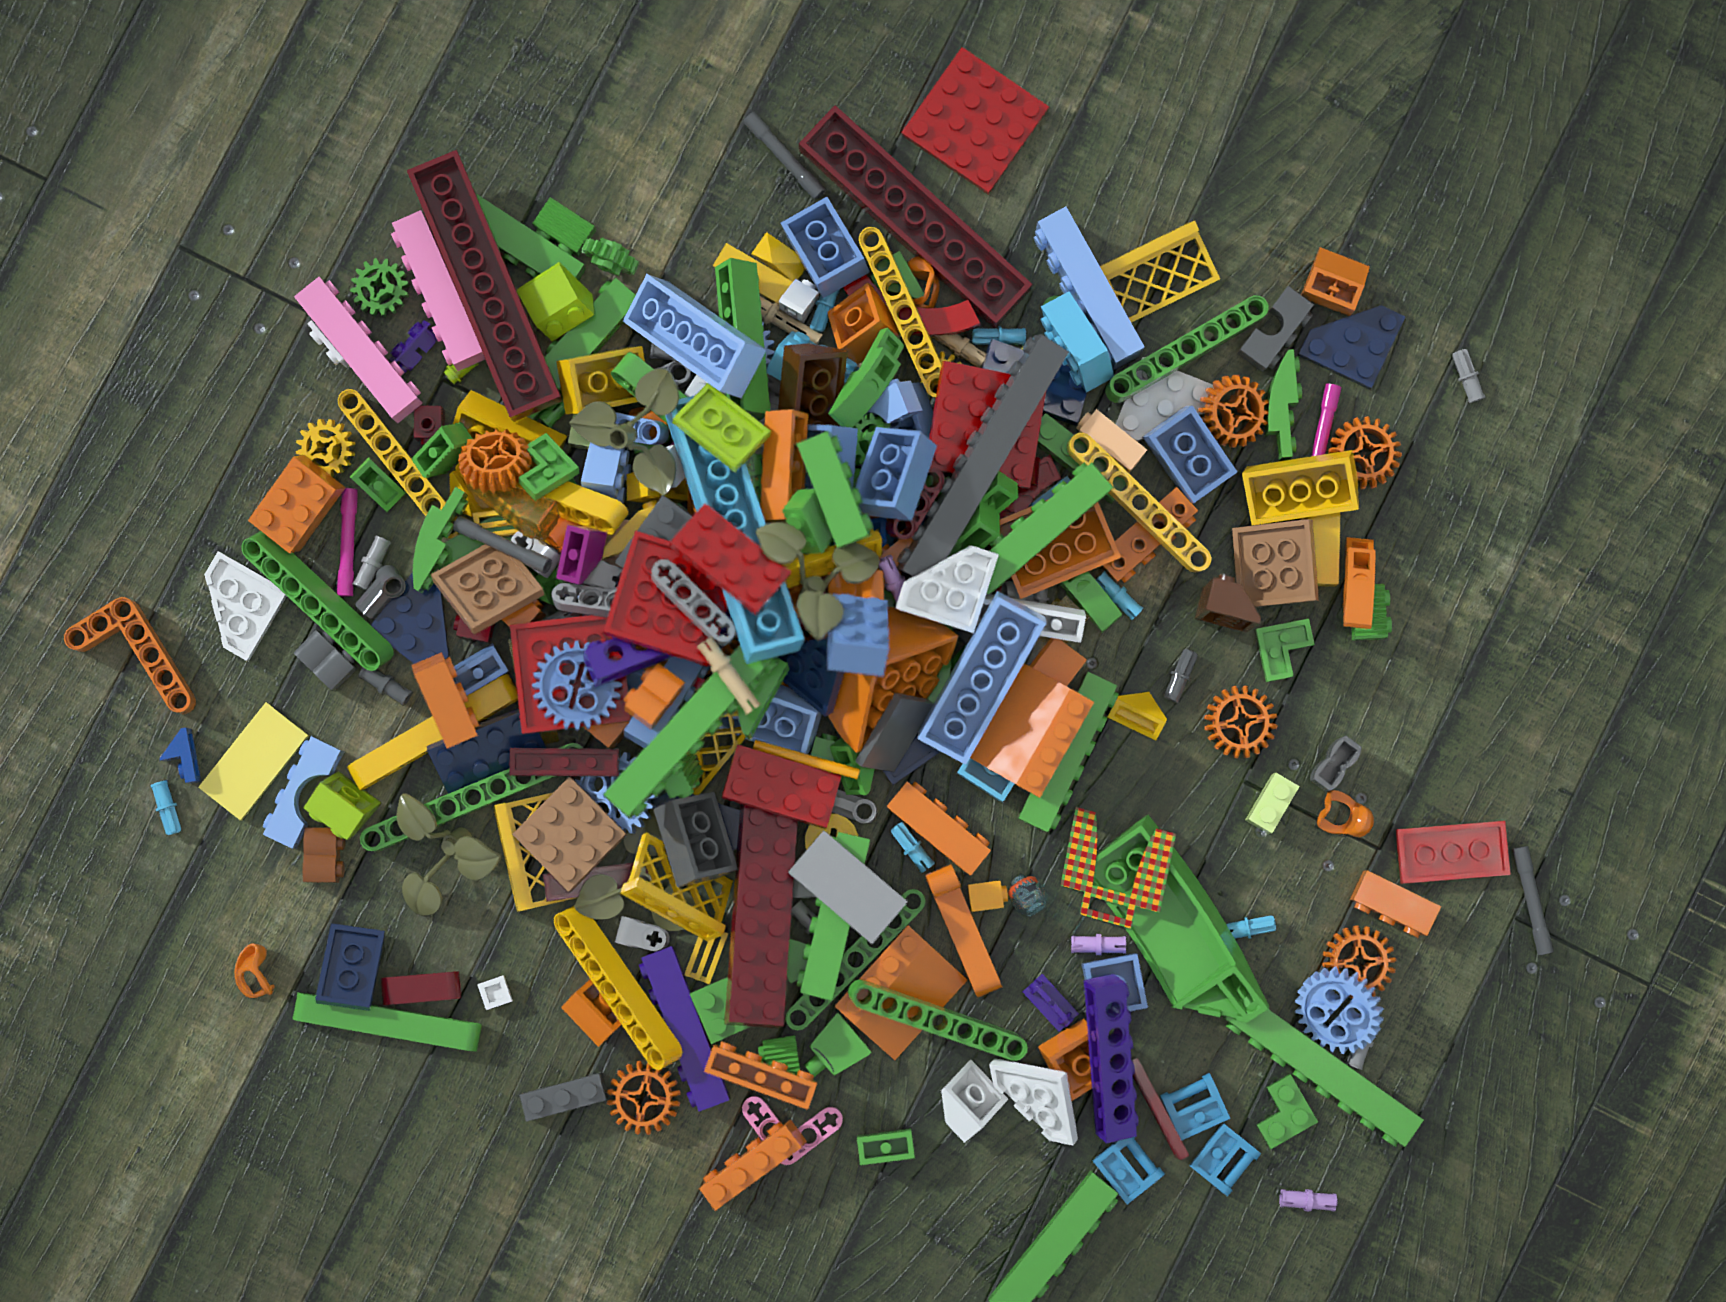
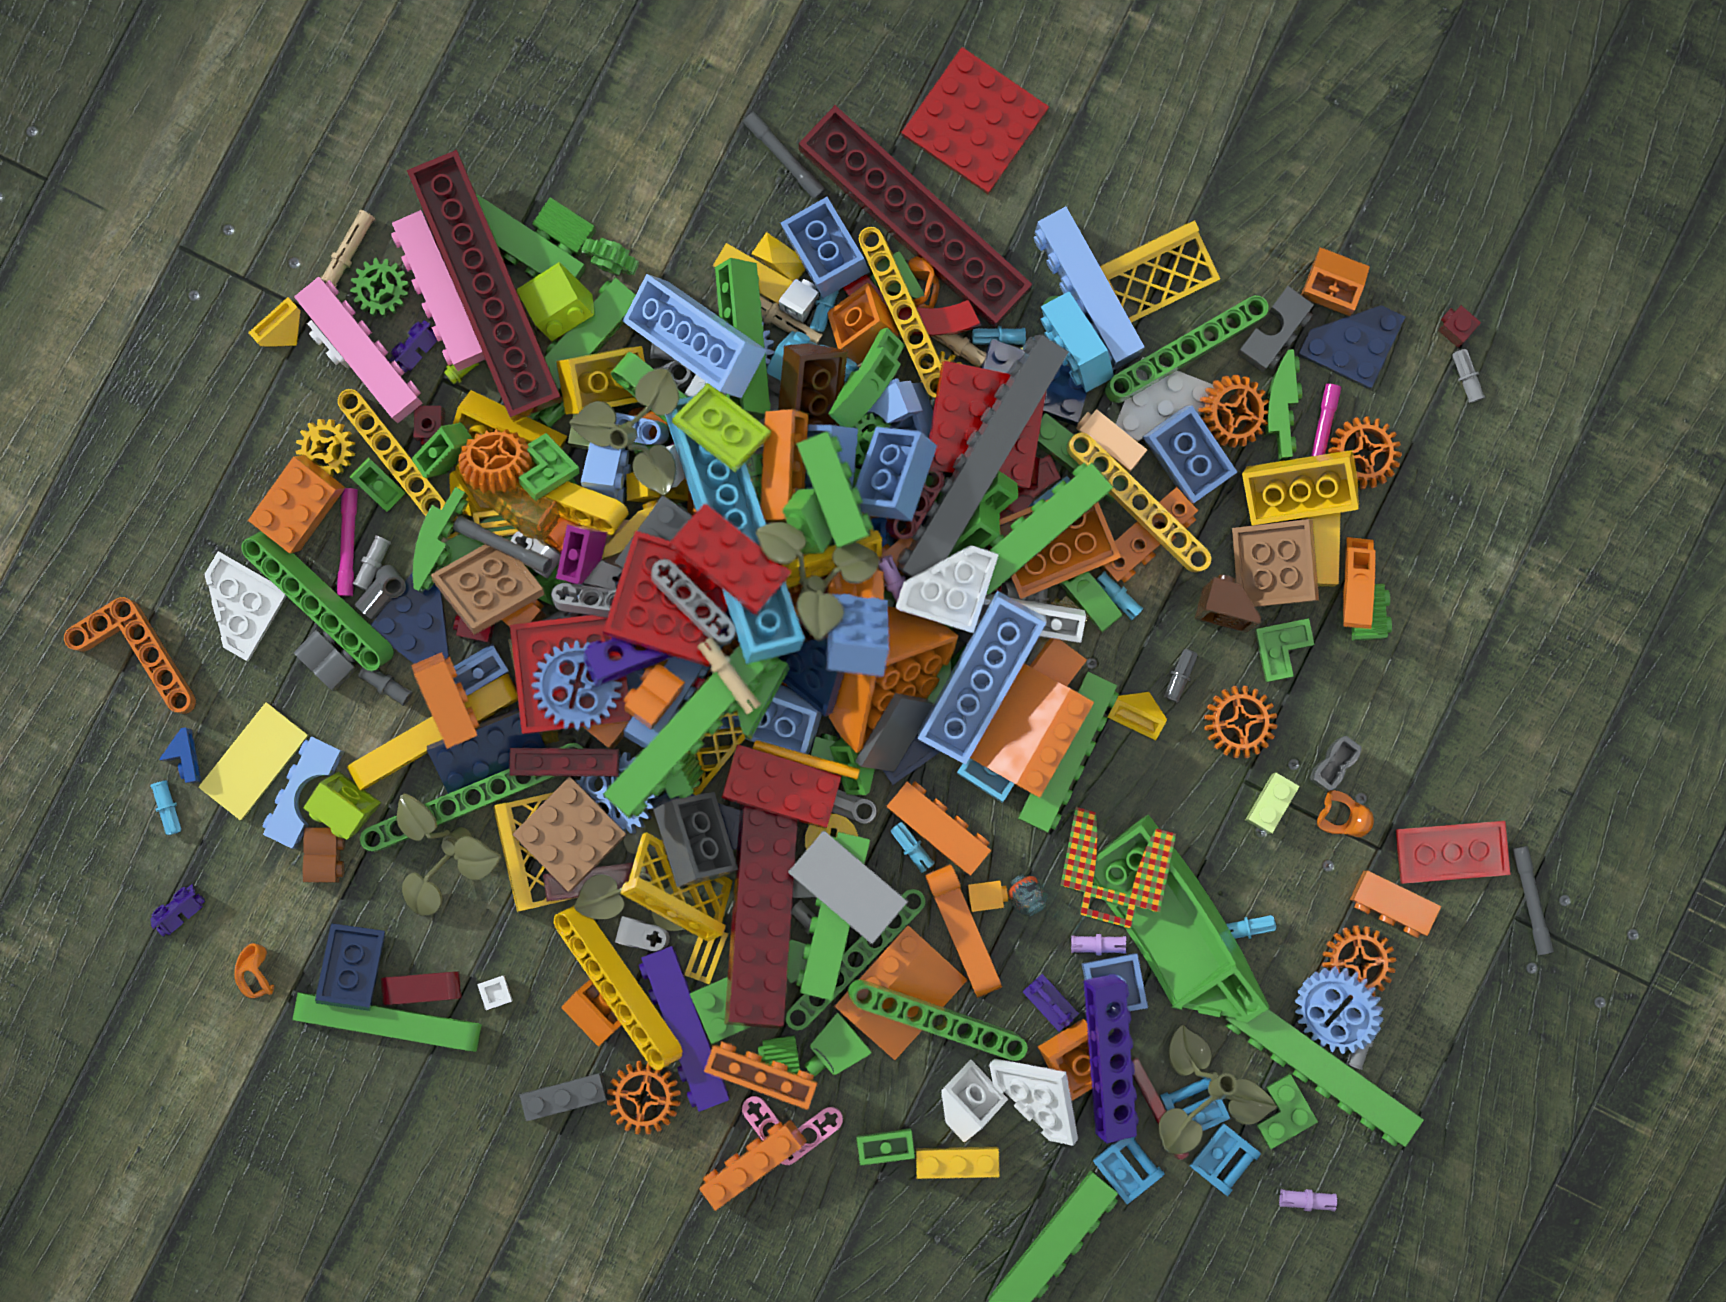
none -> dark purple hinge [150,884,205,937]
none -> yellow slope [249,297,300,346]
none -> tan pin [321,210,375,287]
none -> yellow brick [916,1147,999,1179]
none -> olive plant [1159,1025,1277,1154]
none -> dark red brick [1438,305,1481,348]

